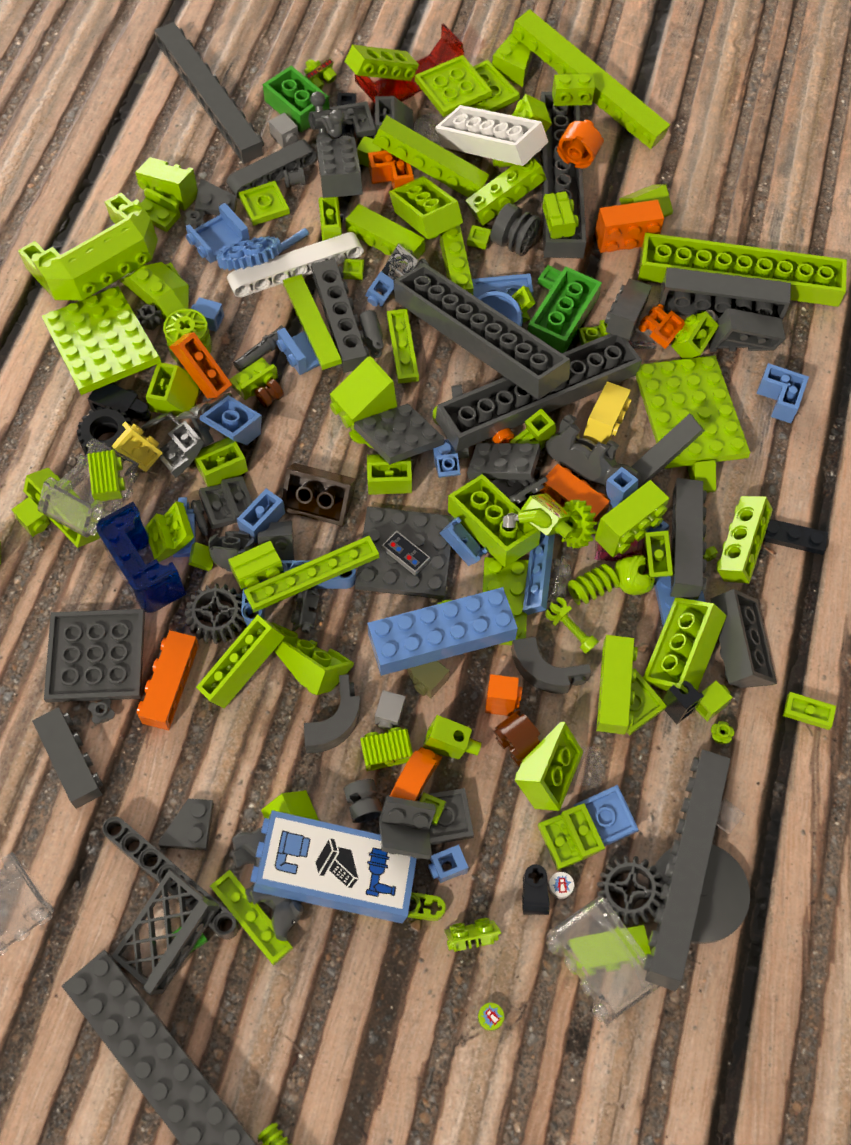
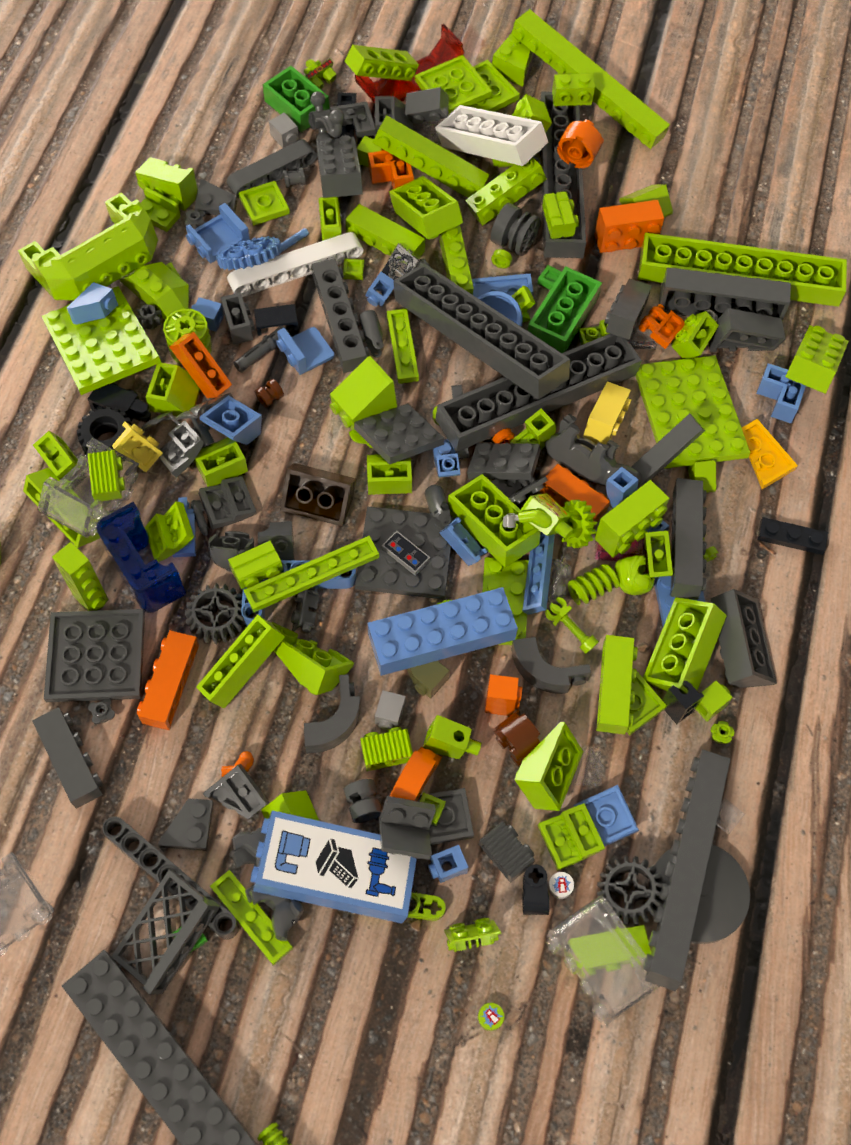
lime brick [11,496,51,537] -> none
dark grey brick [154,22,264,164] -> none
lime tile [188,542,213,572] -> none
lime bracket [229,357,278,400] -> none
medium blue brick [237,488,285,544] -> none
lime tile [282,274,342,370] -> none
lime plate [467,225,491,250] -> none
lime brick [717,496,773,583] -> none
lime plate [783,692,836,730] -> none
none -> lime brick [33,431,85,482]
none -> lime brick [52,542,109,611]
none -> medium blue slope [67,282,118,325]
none -> dark grey wing [203,764,269,819]
none -> dark grey brick [221,293,255,345]
none -> orange arm [221,751,254,777]
none -> black hinge [254,304,299,335]
none -> dark grey brick [405,87,449,124]
none -> dark grey piece [425,485,451,527]
none -> dark grey brick [479,821,535,883]
none -> lime tile [491,249,512,269]
none -> yellow wing [742,419,798,489]
none -> lime brick [785,325,849,394]

